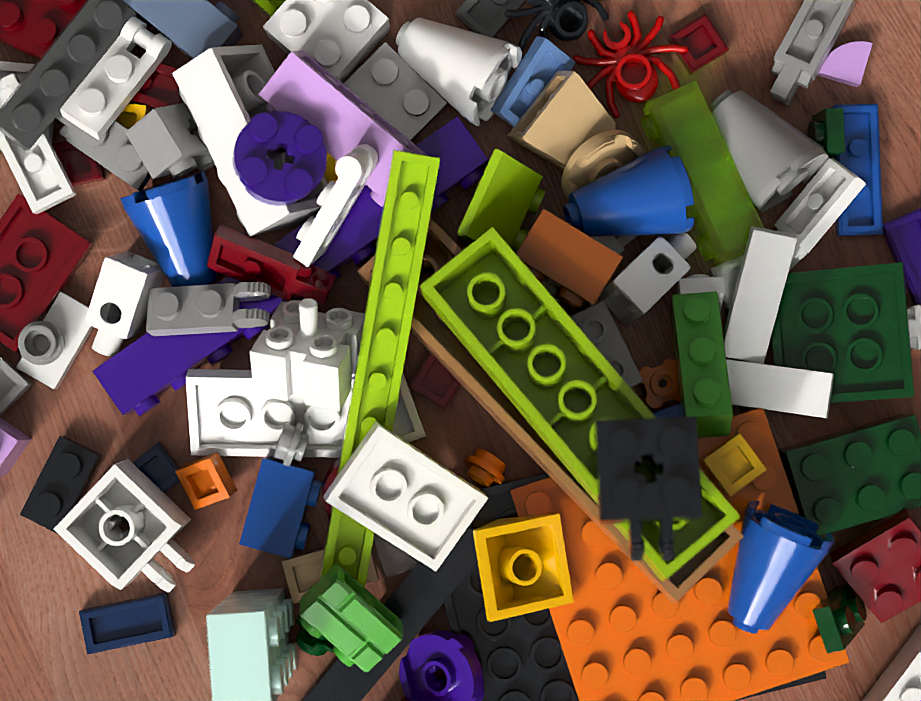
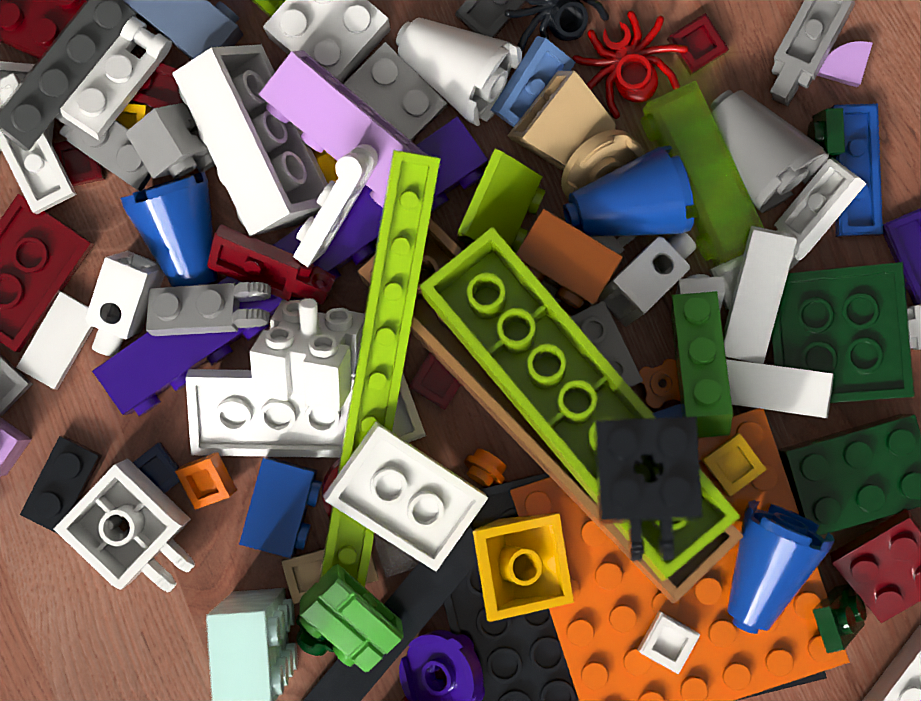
light grey plate [18,321,64,365] -> none
dark blue tile [79,592,176,655] -> none
dark purple plate [232,111,327,206] -> none
light grey plate [274,422,309,467] -> none
none -> white tile [637,611,700,674]

